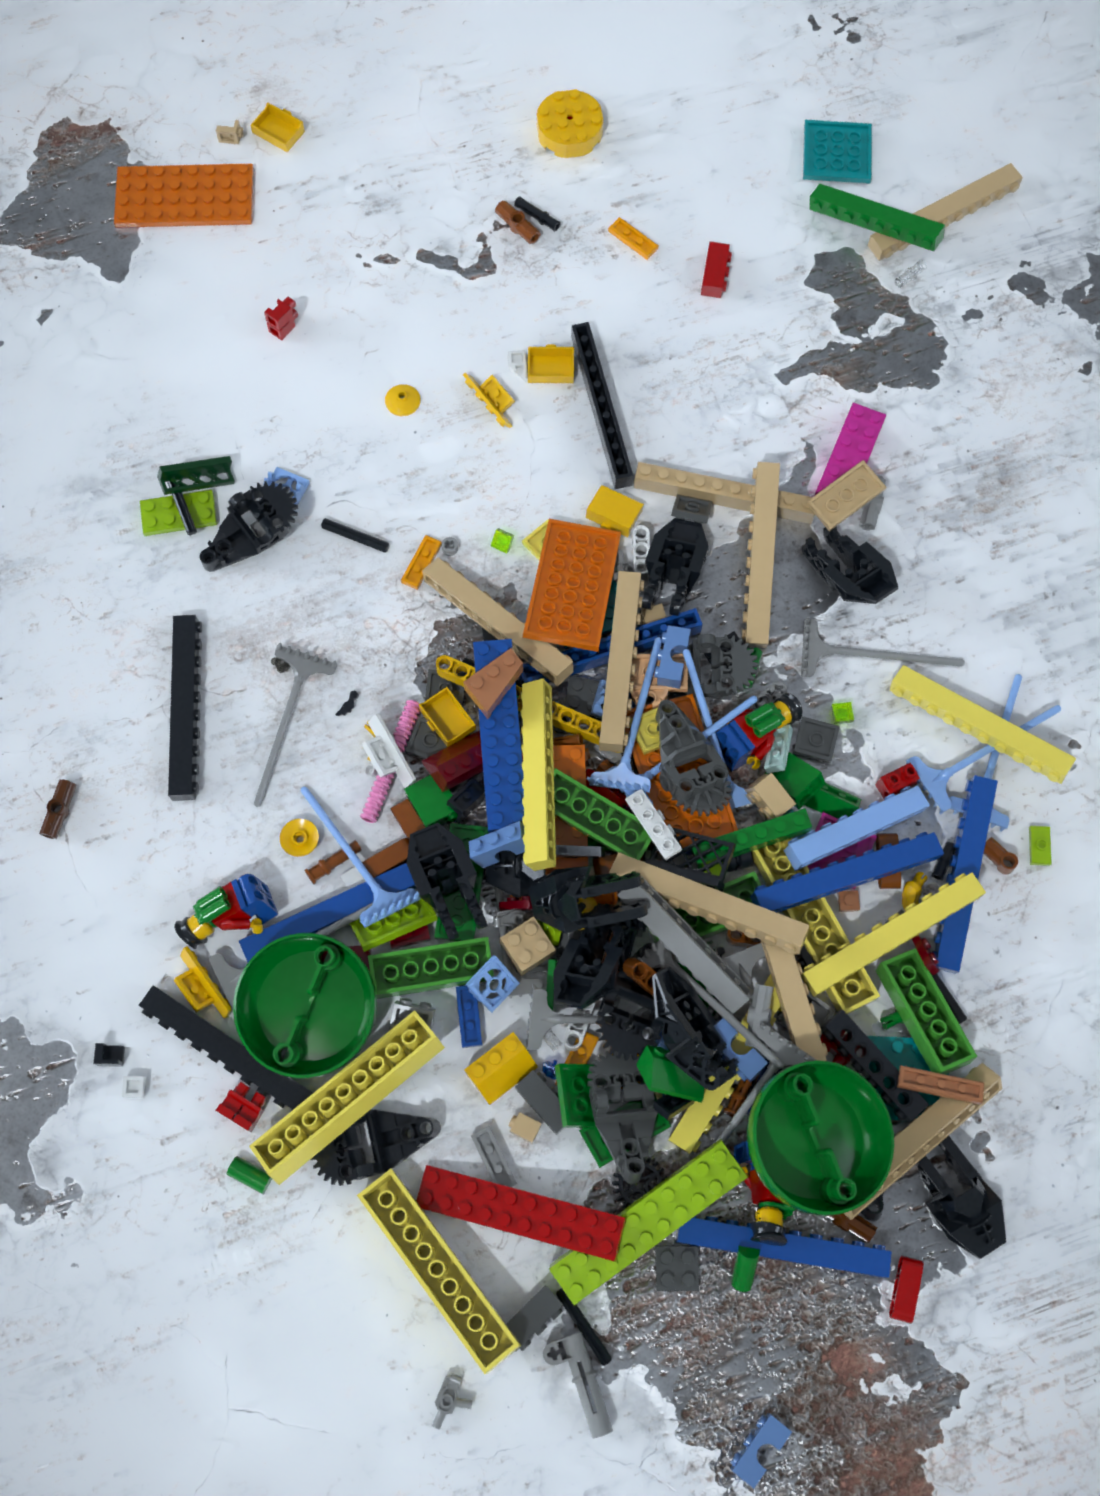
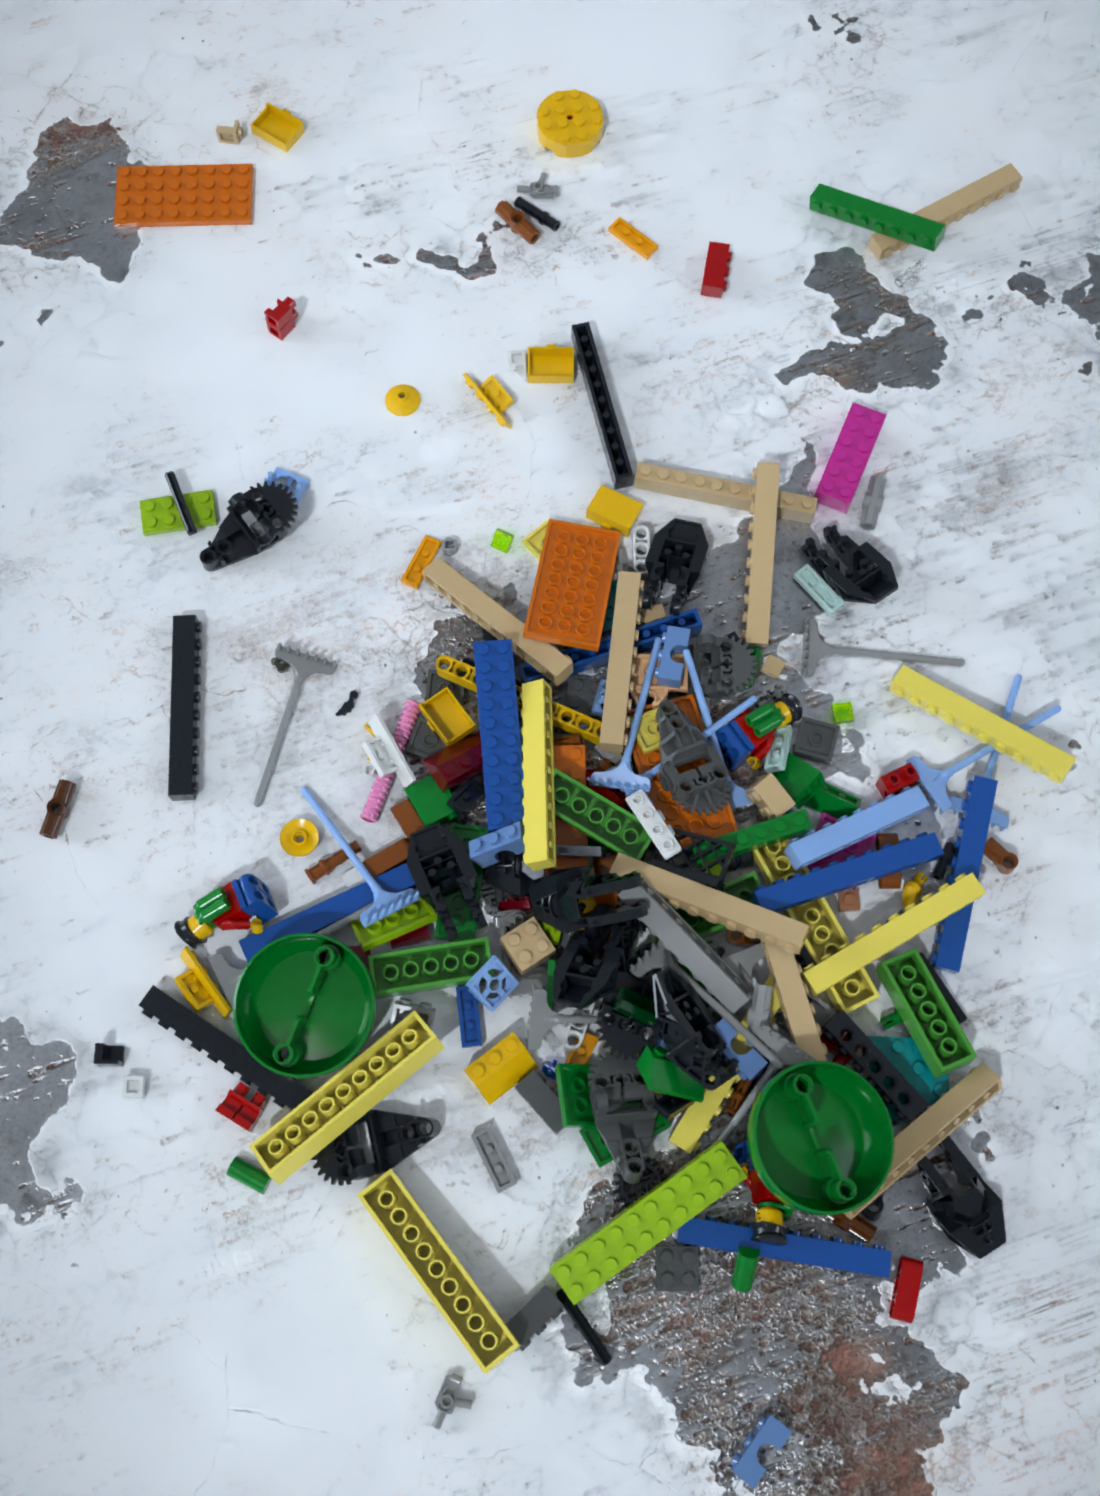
dark green fence [157,456,235,495] -> none
black axle [321,518,389,553] -> none
red plate [416,1165,626,1262] -> none
nougat wedge [463,648,523,719] -> none
tan brick [508,1112,542,1144] -> none
light grey piece [543,1332,613,1439] -> none
dark orange beam [623,957,656,997] -> none
dark grey plate [671,494,713,523] -> none
teal plate [803,120,872,184] -> none
tan tile [806,460,887,531] -> none
nougat tile [897,1065,984,1105] -> none
dark red plate [912,935,940,975] -> none
lime plate [1029,826,1052,866] -> none
none -> light grey piece [517,172,559,199]
none -> dark green panel [612,987,657,1026]
none -> tan tile [760,654,786,680]
none -> light aqua plate [793,563,845,616]

